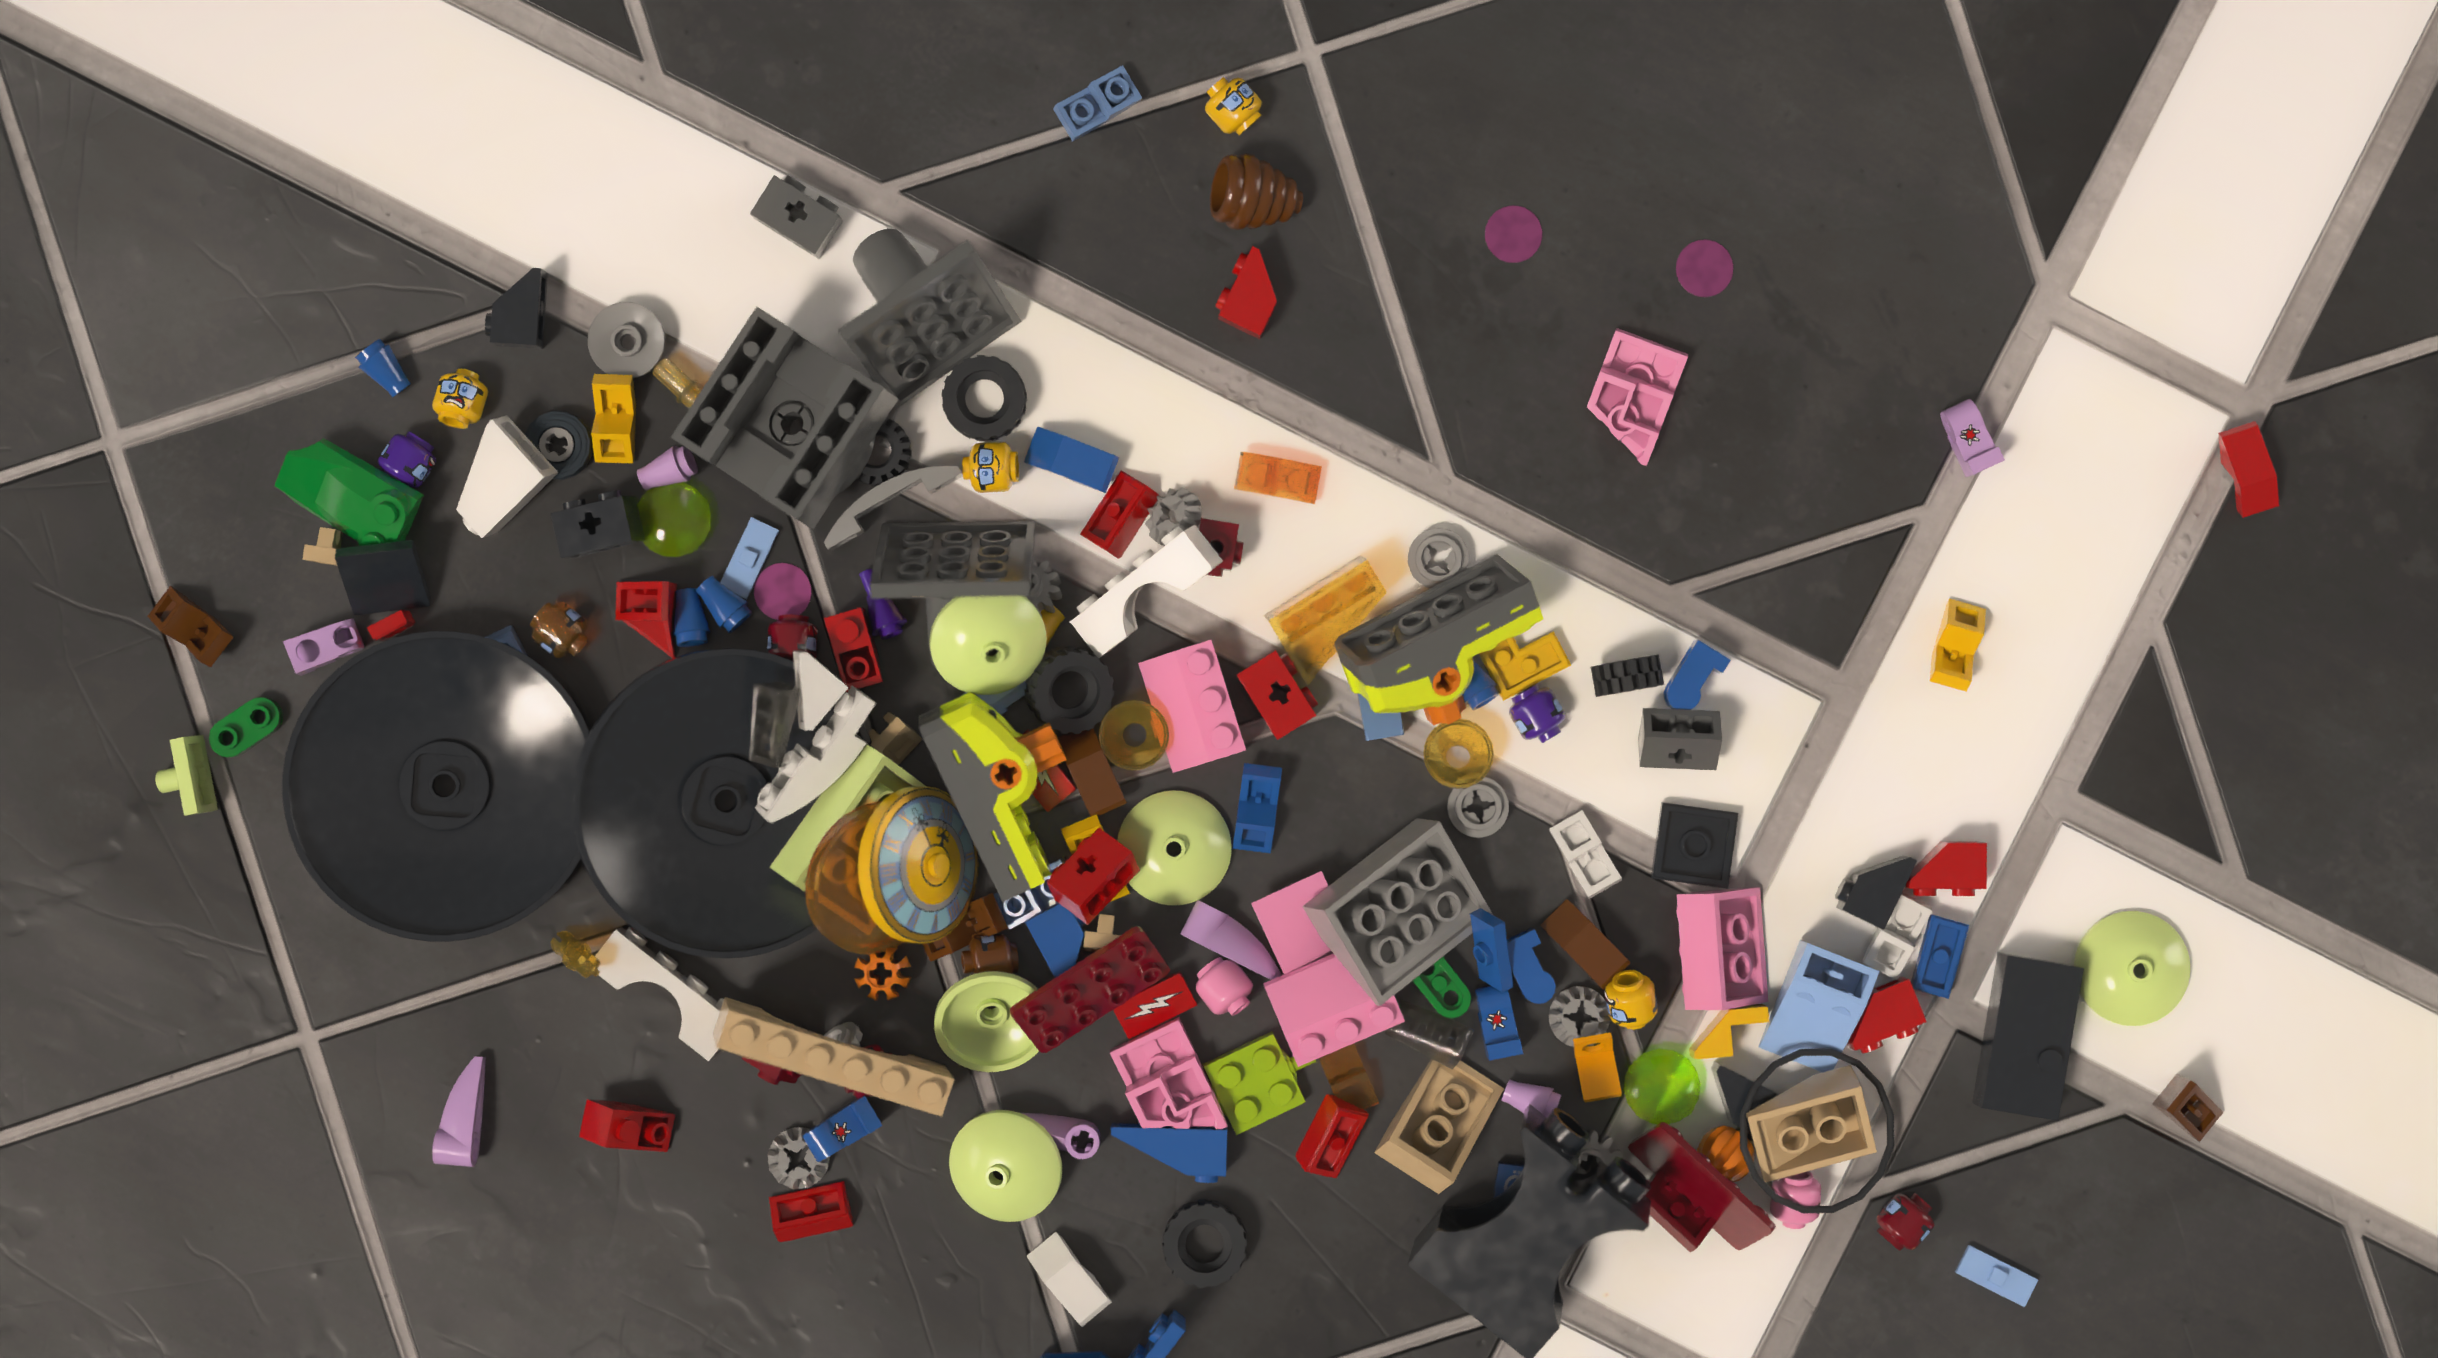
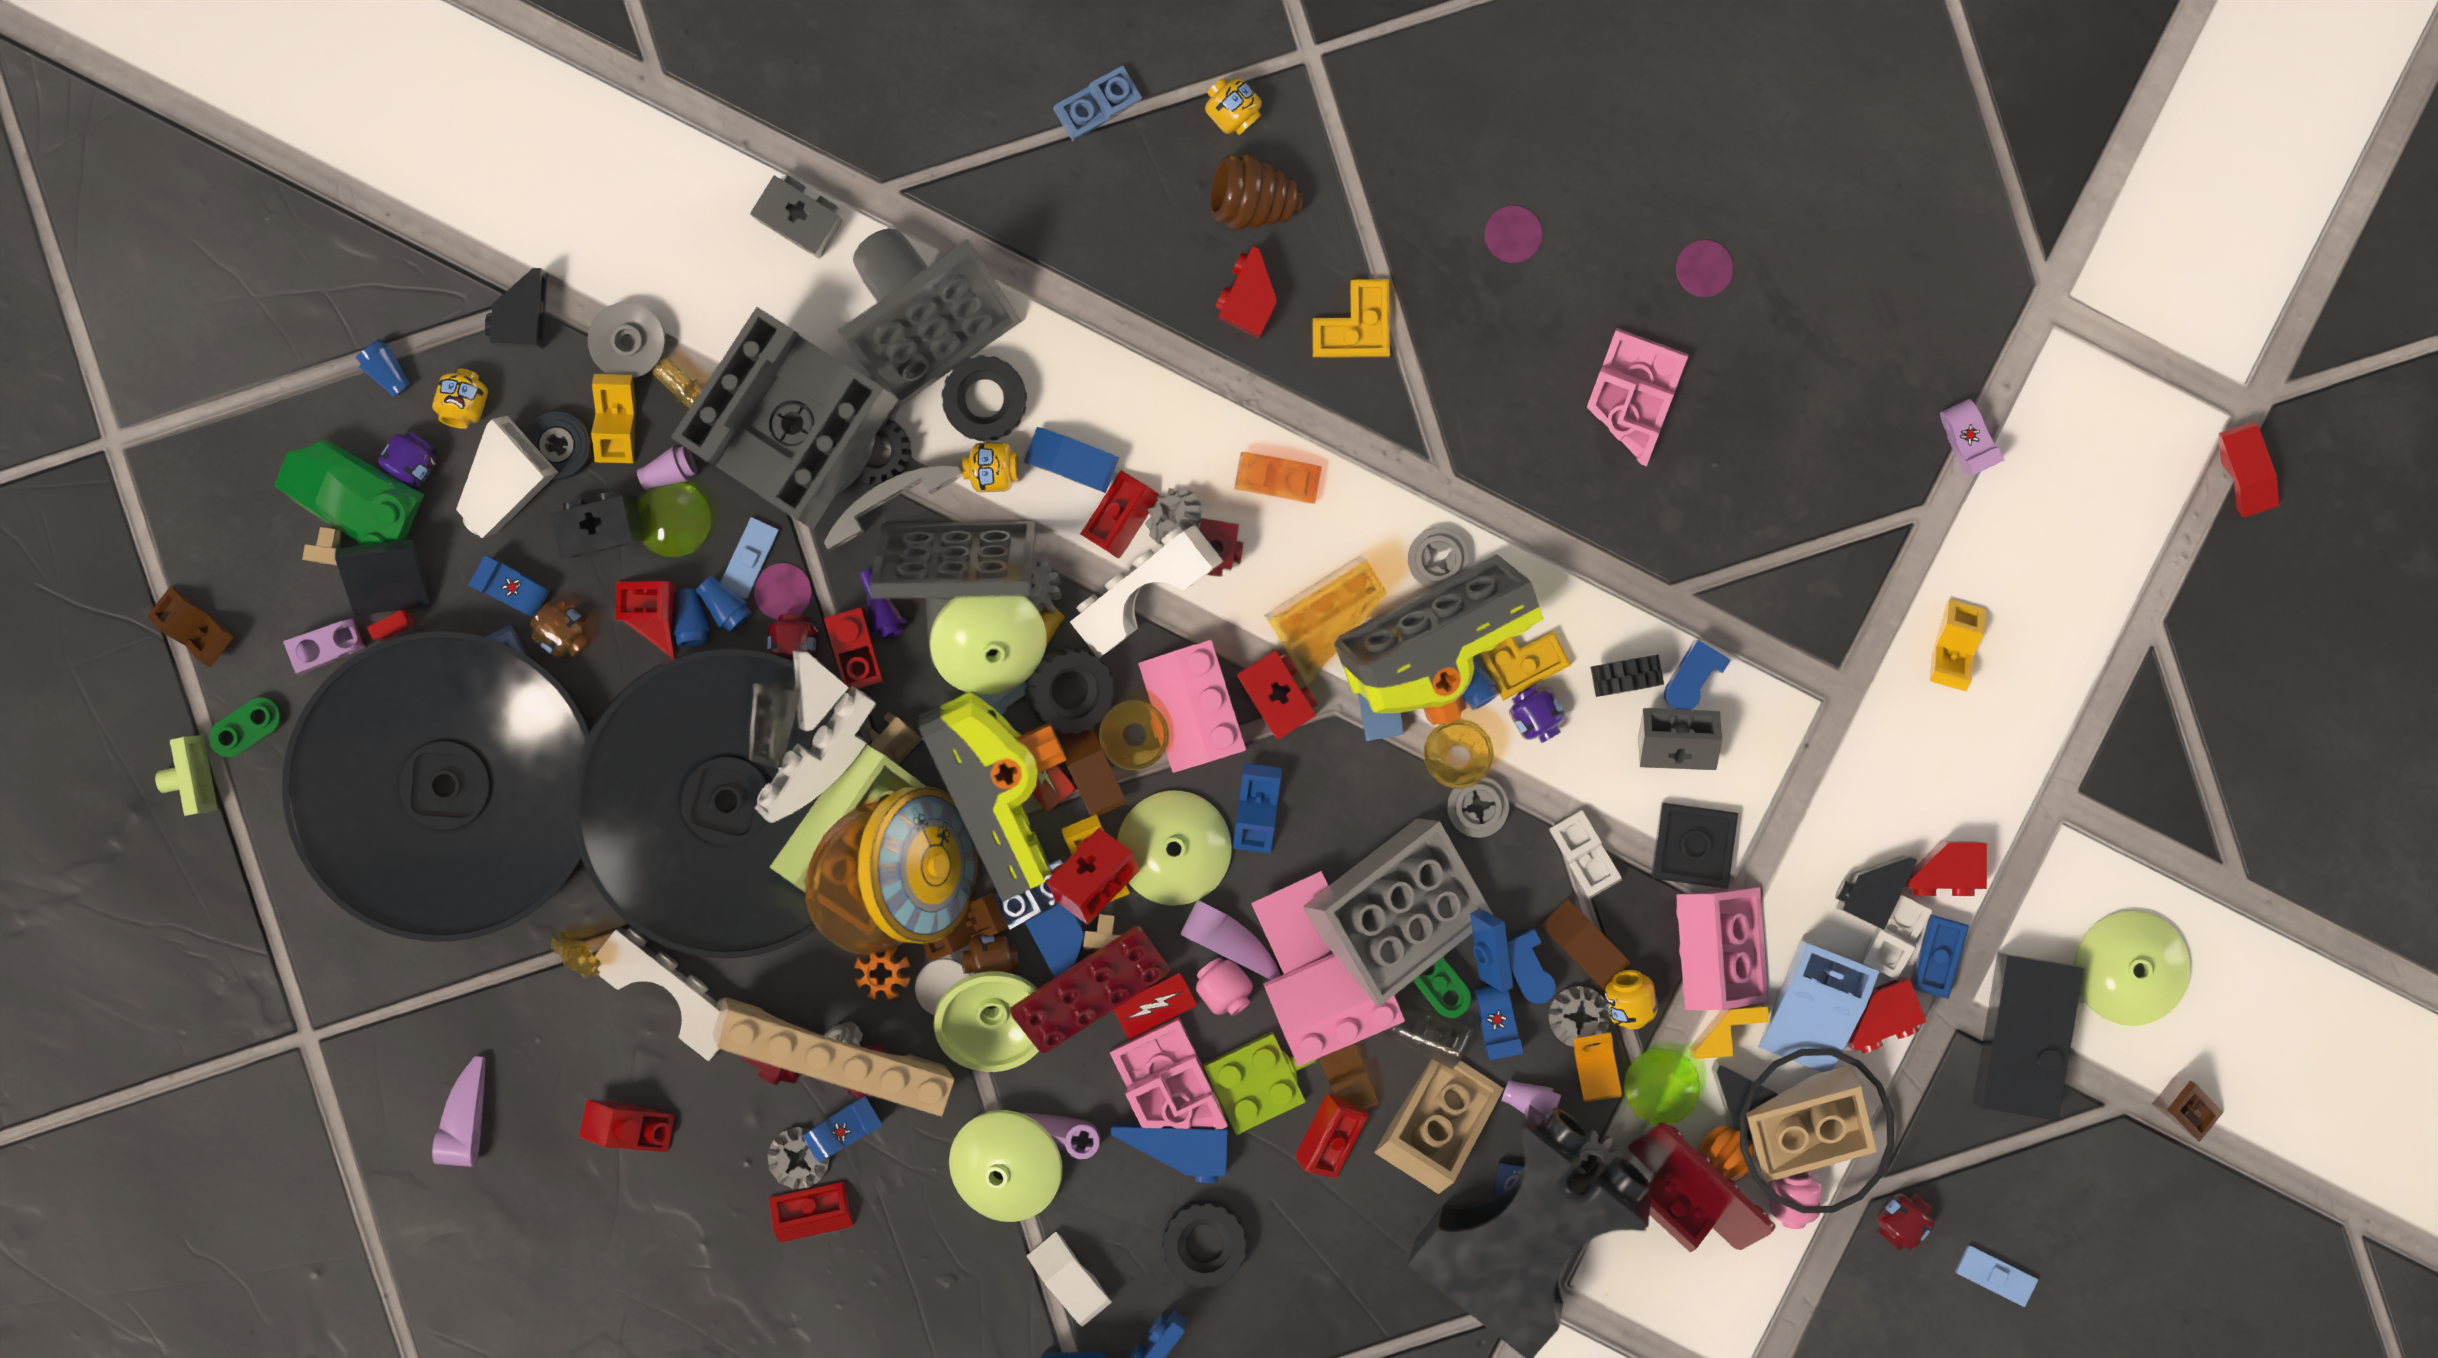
none -> blue leg [468,555,550,618]
none -> white sticker [915,959,970,1015]
none -> yellow tile [1312,279,1390,358]

